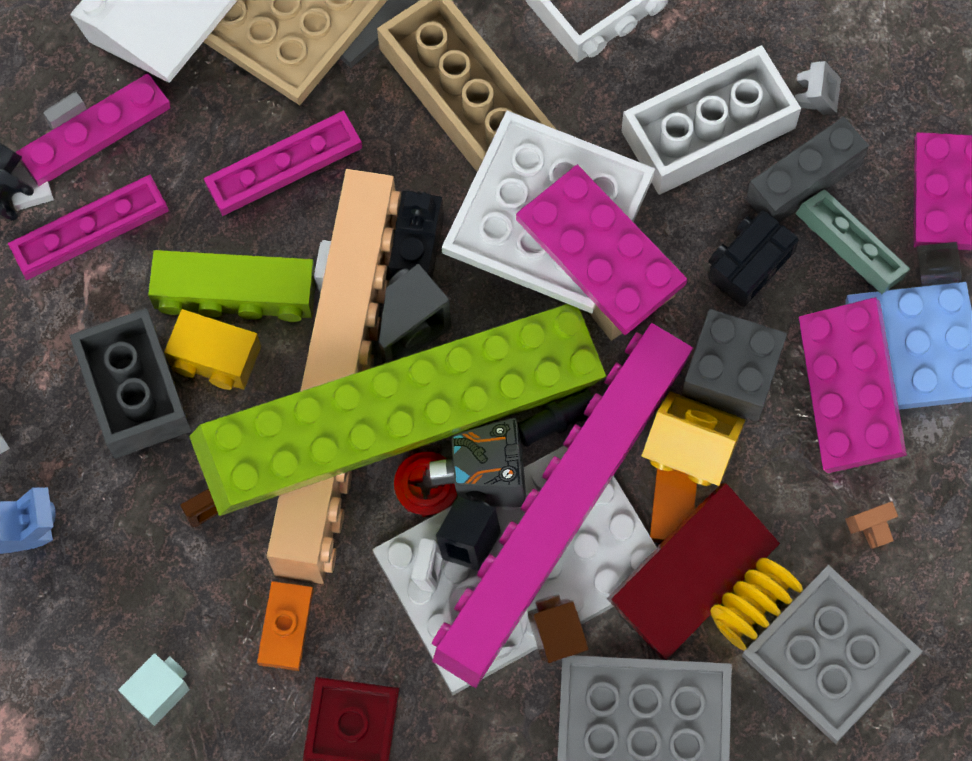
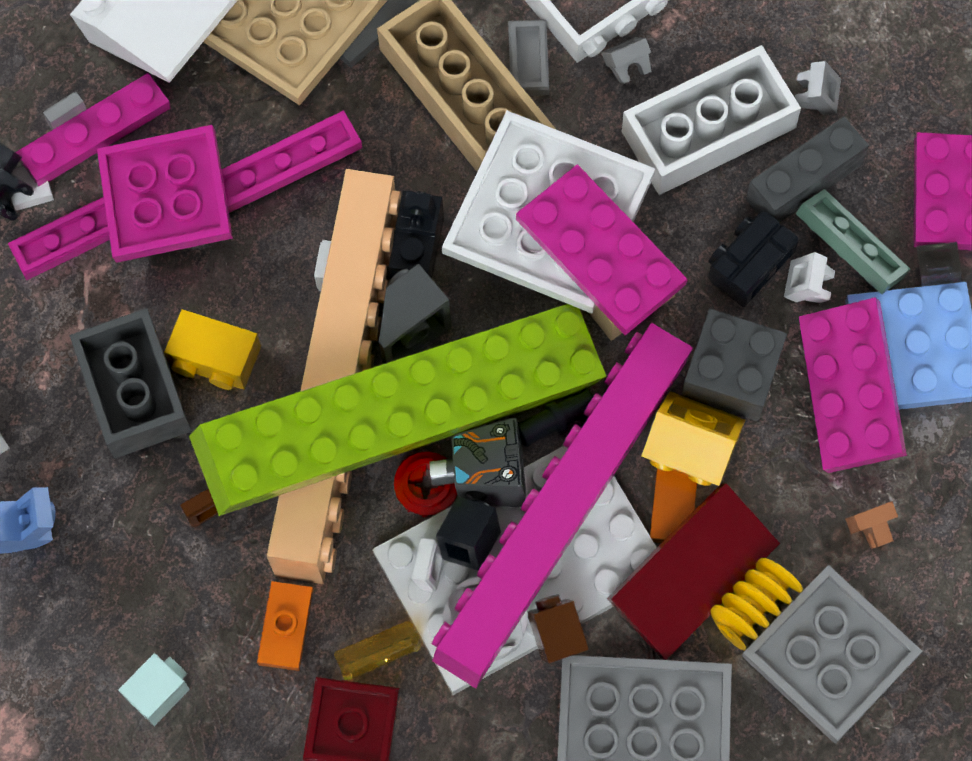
lime brick [148,250,316,322] -> none
none -> dark pink plate [97,125,233,263]
none -> clear yellow slope [334,621,422,681]
none -> light grey tile [508,20,549,96]
none -> light grey tile [601,37,652,84]
none -> white tile [784,252,835,303]

